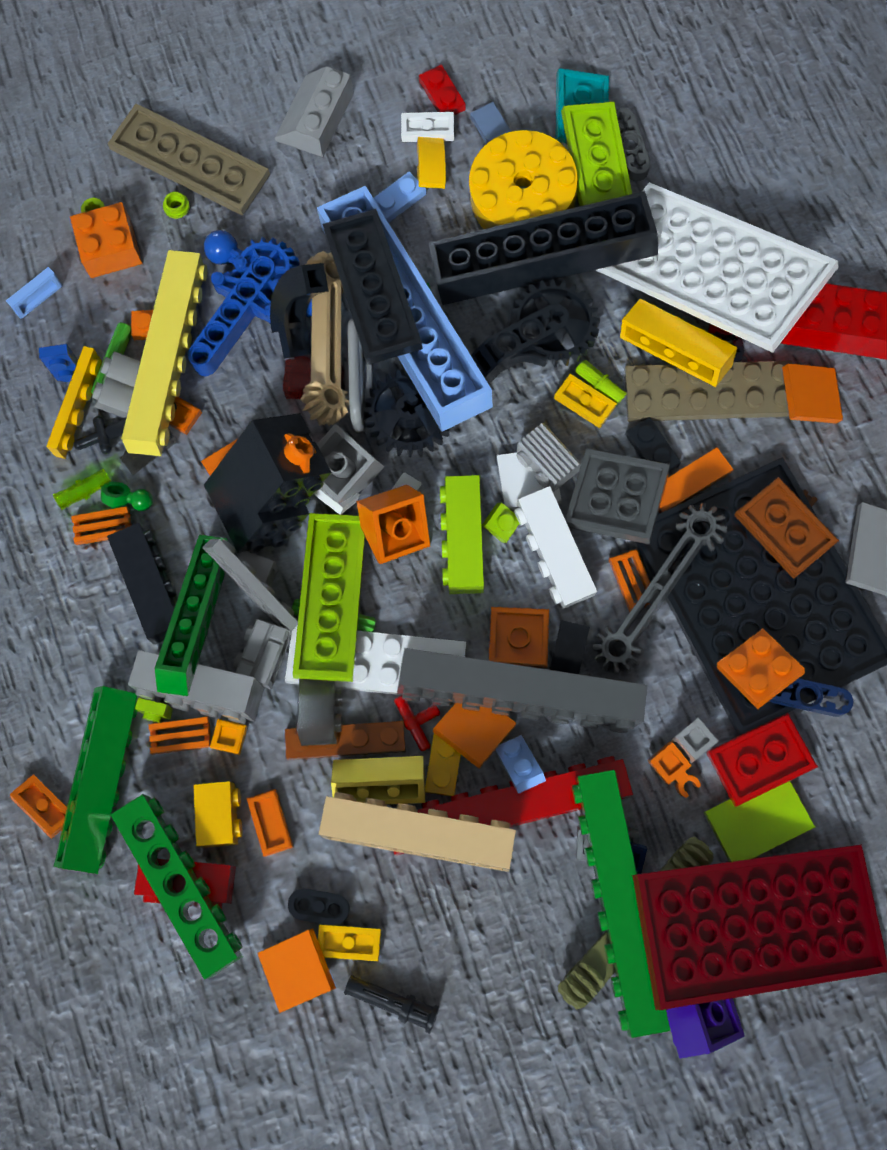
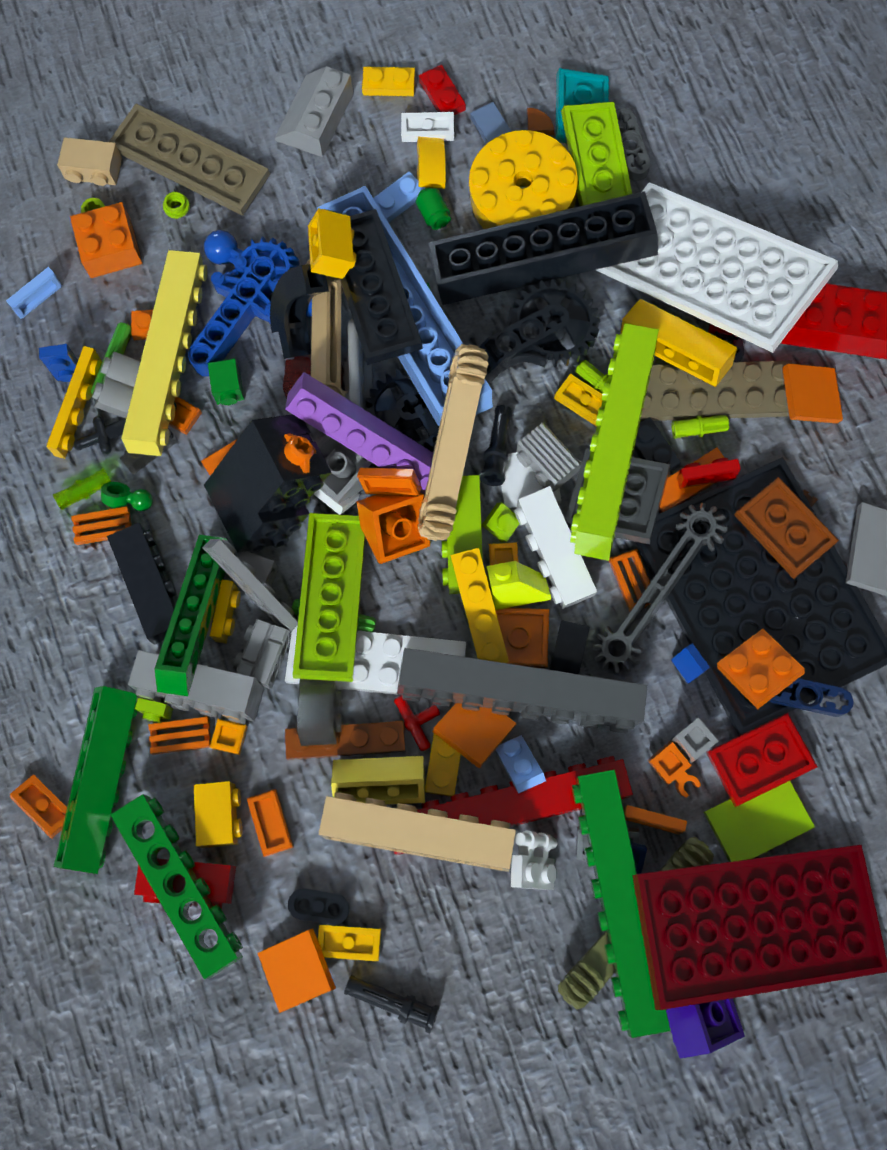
none -> tan brick [57,137,122,186]
none -> green brick [208,359,244,405]
none -> yellow plate [210,580,241,644]
none -> medium lavender brick [285,372,434,495]
none -> yellow brick [308,208,356,279]
none -> orange tile [357,468,422,496]
none -> yellow plate [362,67,415,96]
none -> green brick [415,187,451,230]
none -> tan arm [418,344,489,541]
none -> yellow plate [450,548,509,663]
none -> black pin [480,405,513,486]
none -> neon yellow slope [486,561,551,610]
none -> light orange tile [489,542,519,565]
none -> white plate [511,830,557,890]
none -> dark orange tile [527,108,554,136]
none -> lime brick [570,323,659,561]
none -> orange tile [623,805,687,835]
none -> lime axle [671,415,729,439]
none -> blue tile [671,643,710,684]
none -> red plate [677,457,741,489]

